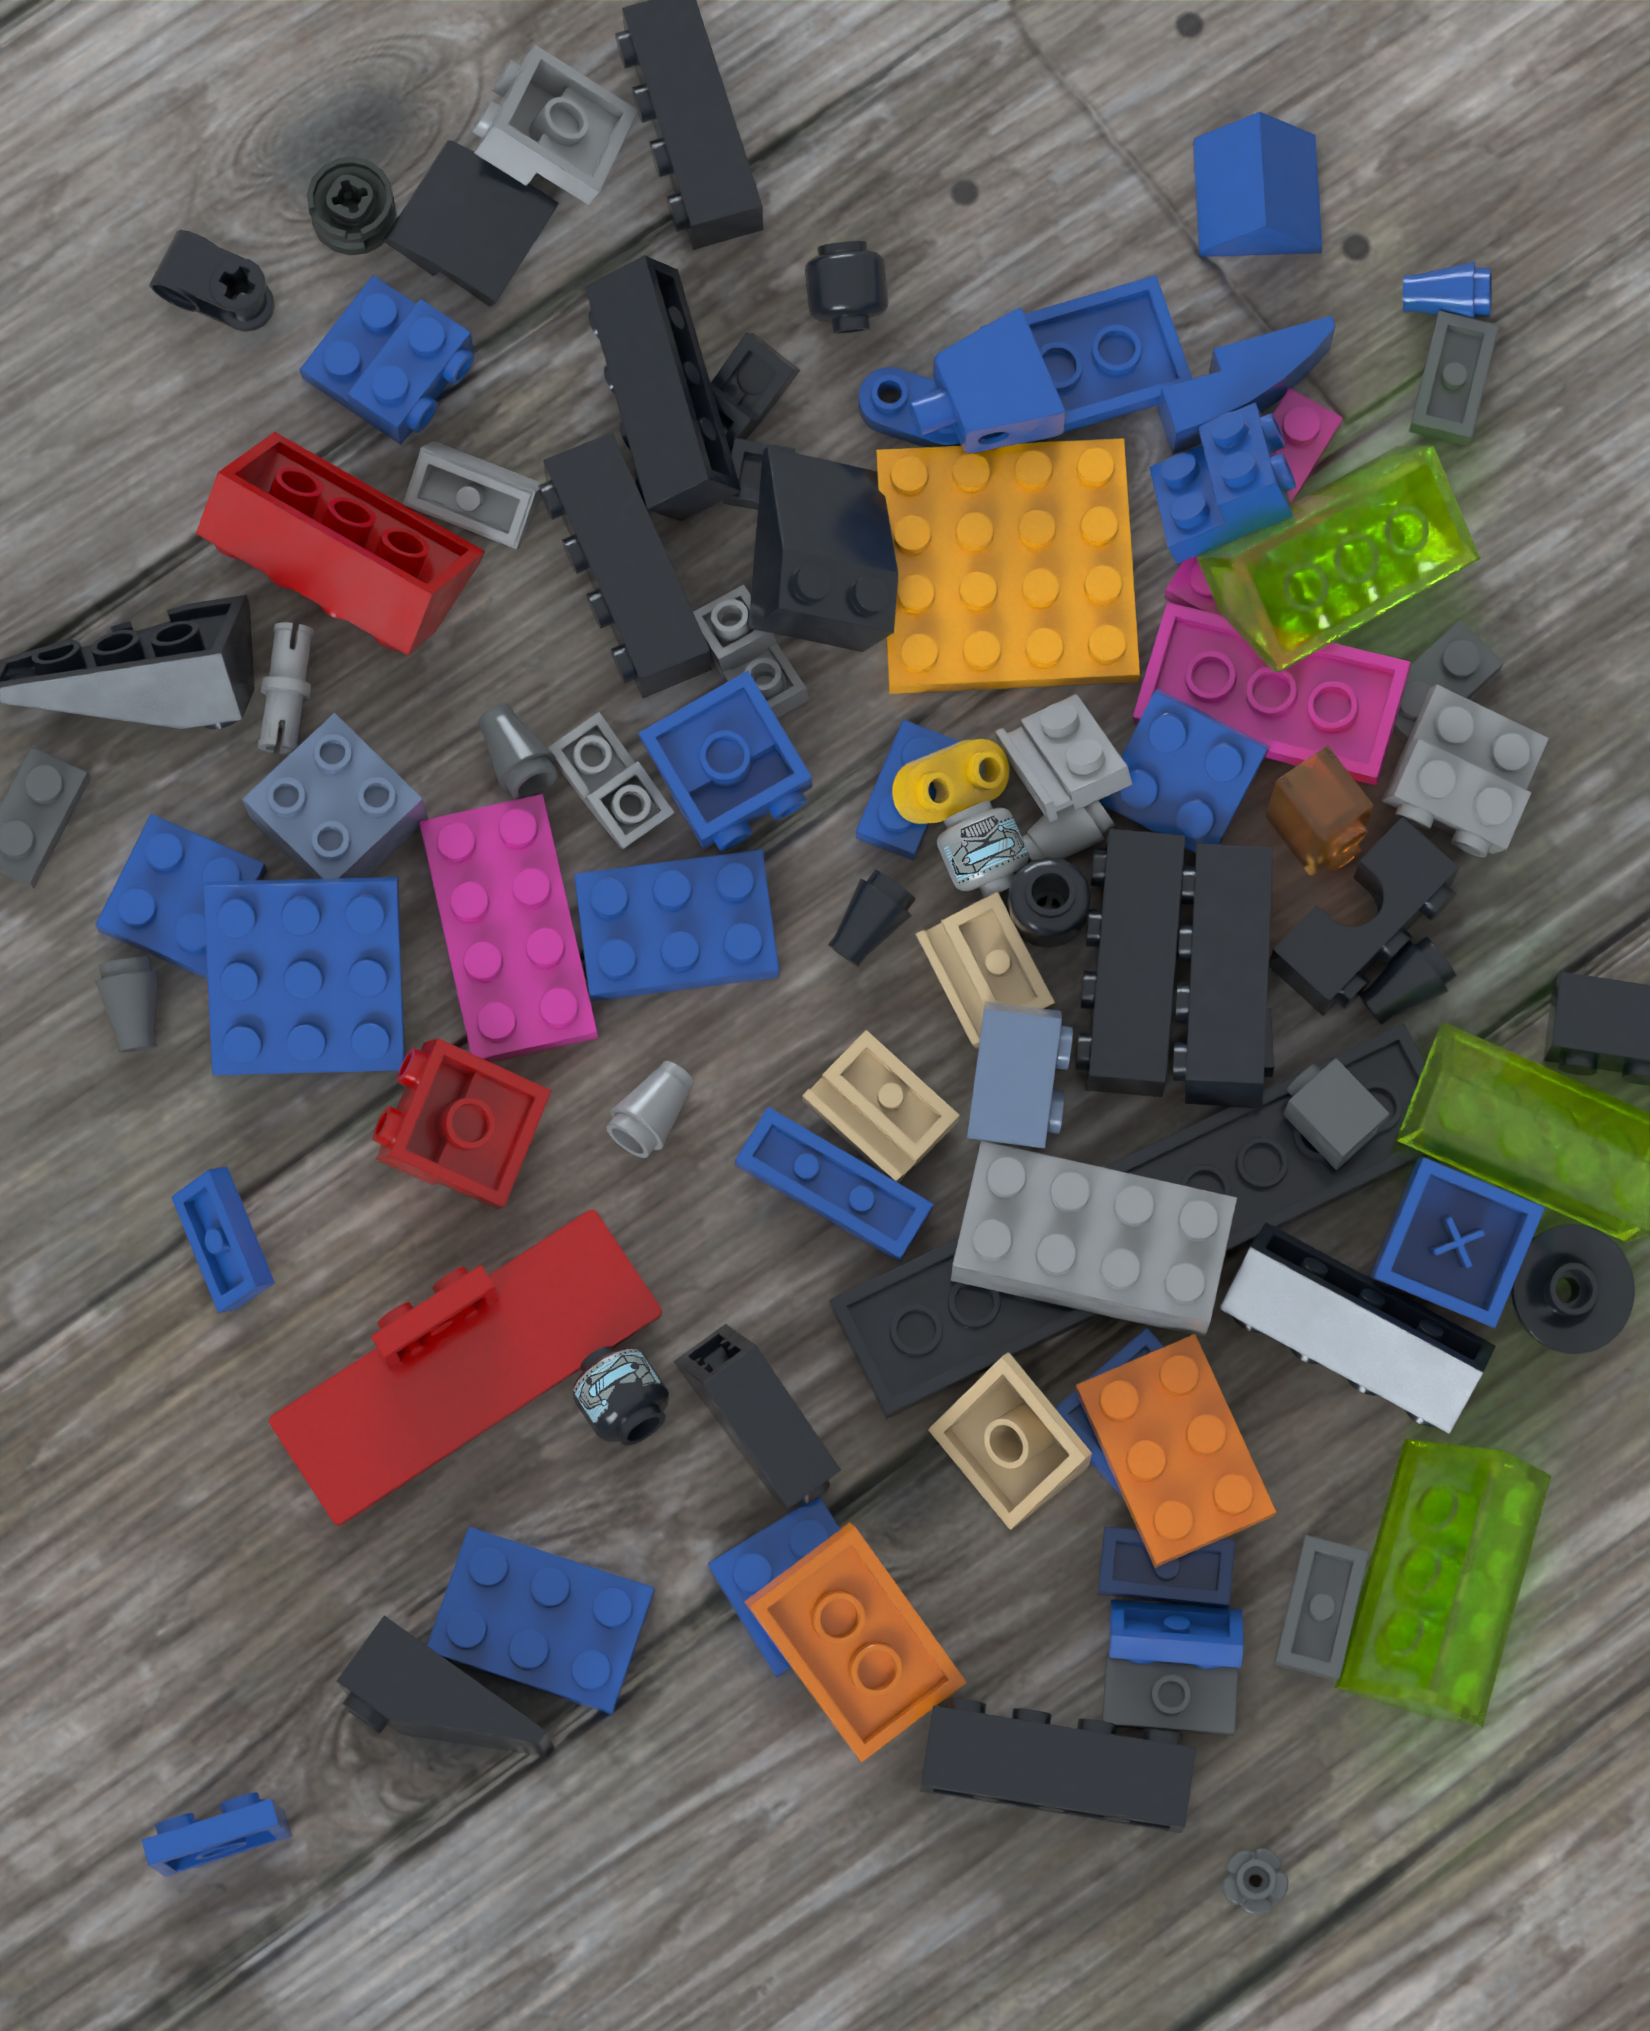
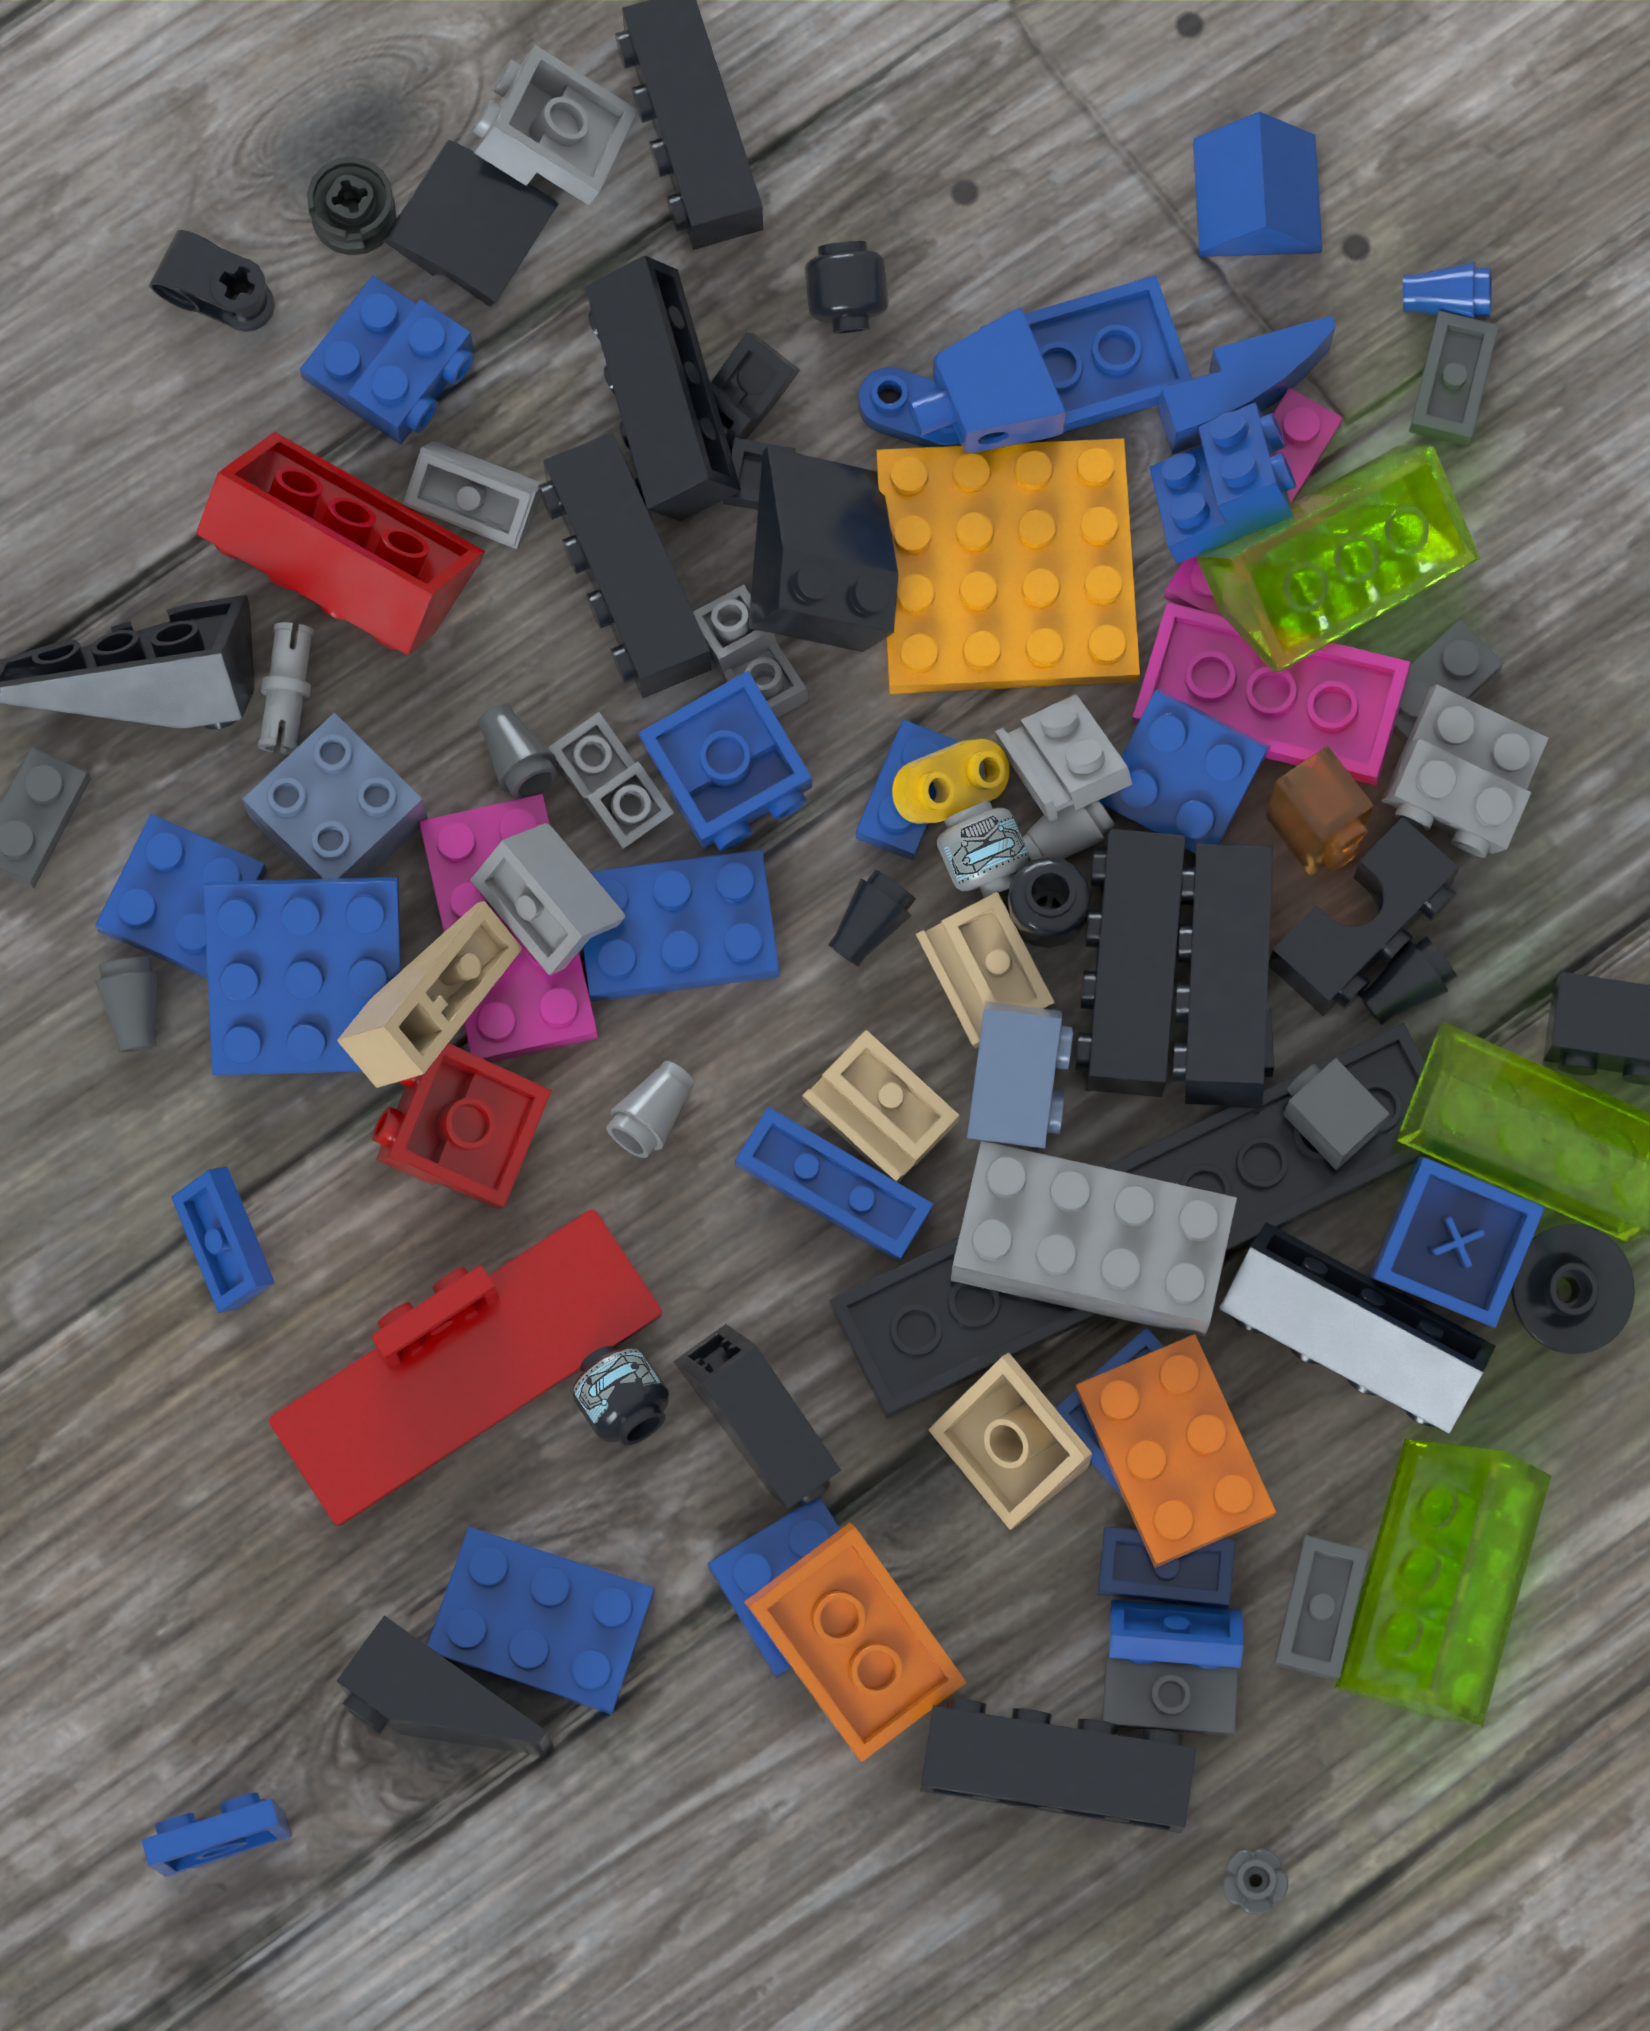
none -> tan slope [337,901,523,1088]
none -> light grey panel [470,823,625,976]

